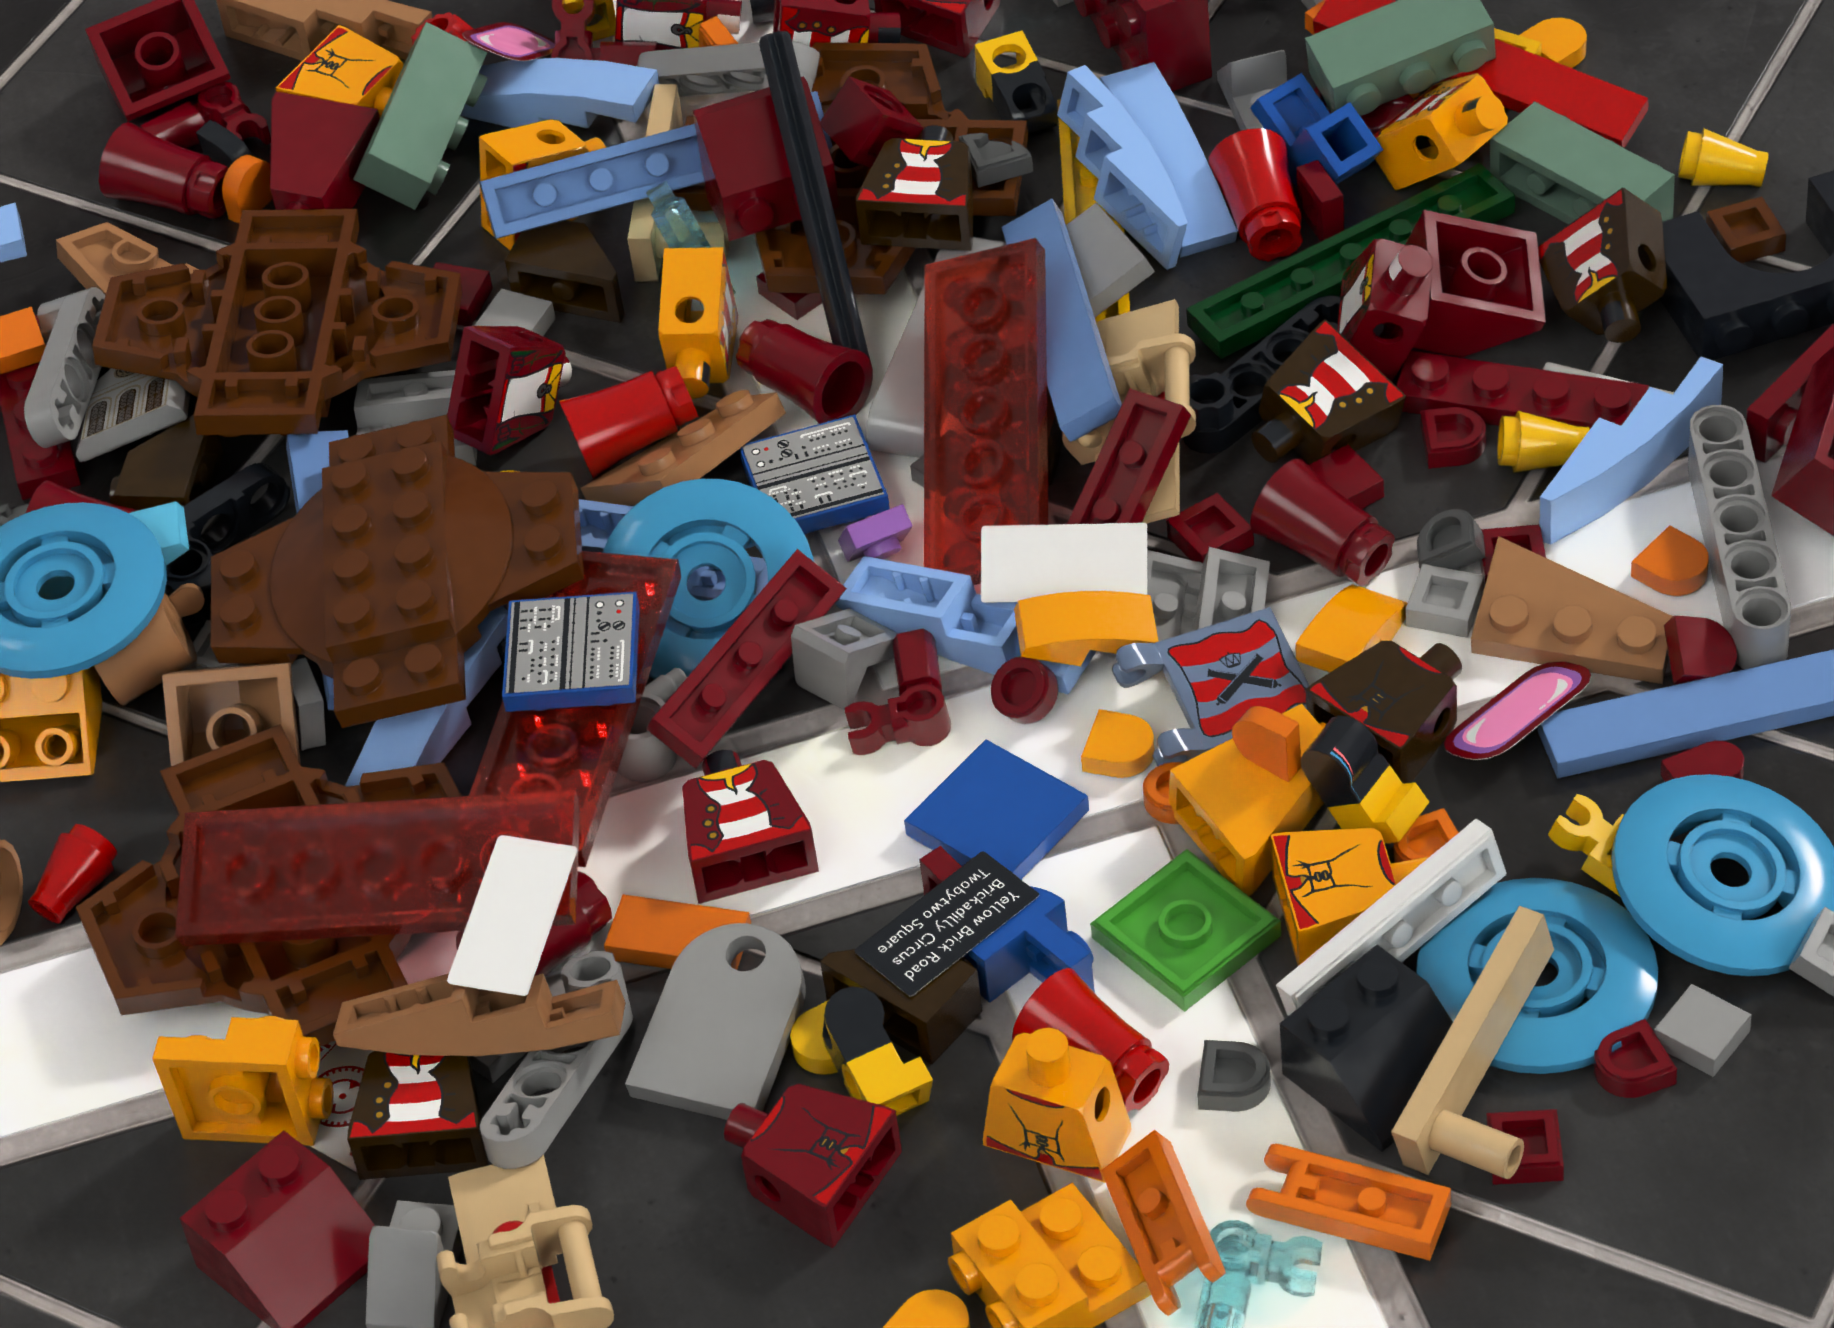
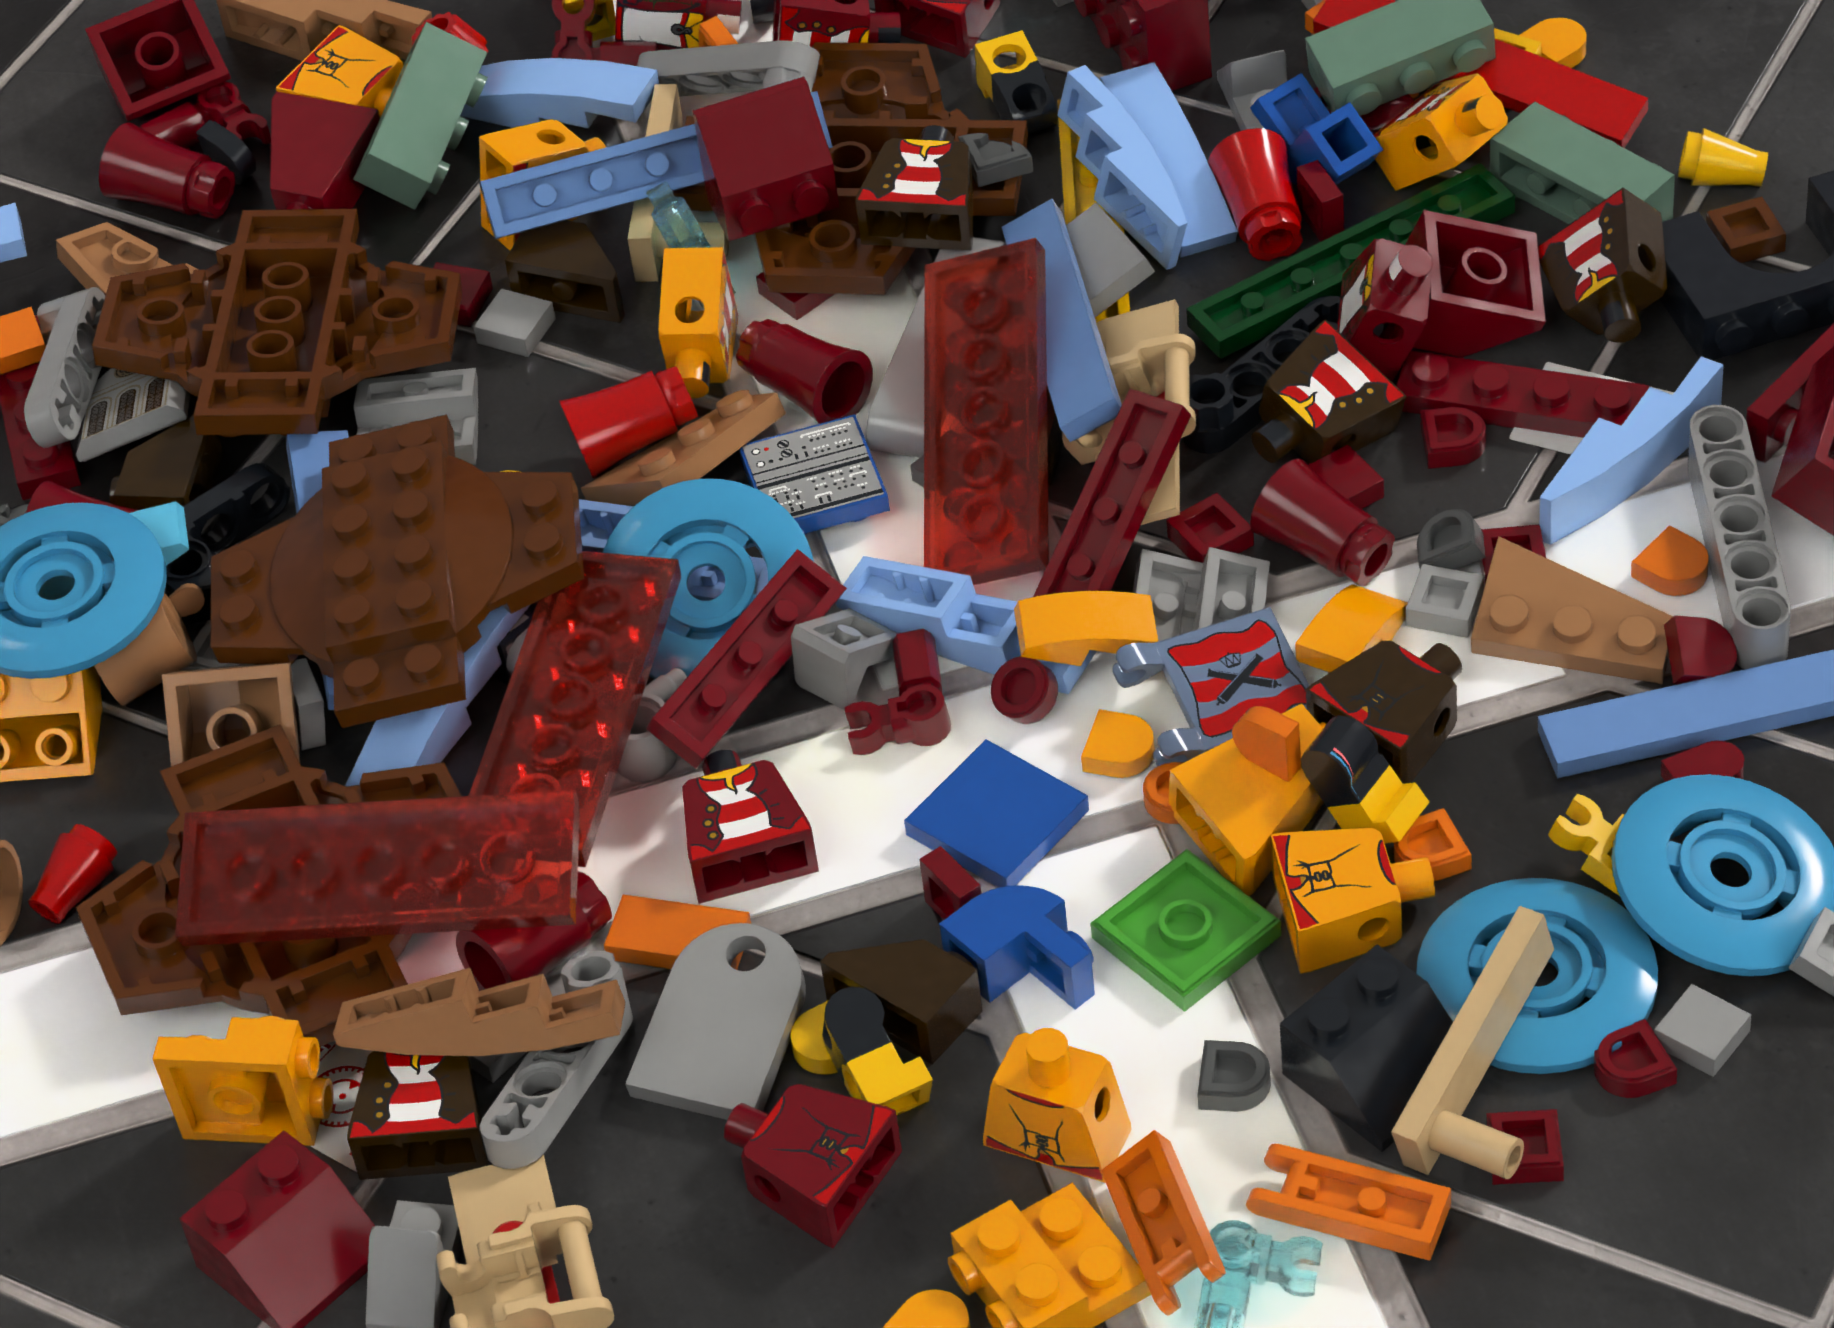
orange tile [222,155,273,224] -> none
dark red torso [447,326,572,455] -> none
white sticker [447,835,577,996] -> none
sticker [462,22,555,61] -> none
tile [502,592,640,712] -> none
black axle [759,31,871,361] -> none
dark red brick [820,76,924,168] -> none
medium lavender plate [838,504,913,562] -> none
black sticker [855,851,1039,996] -> none
white sticker [981,523,1147,603] -> none
red plant [1012,968,1170,1113] -> none
white tile [1276,819,1507,1016] -> none
sticker [1444,661,1591,760] -> none
yellow cone [1497,411,1590,473] -> none

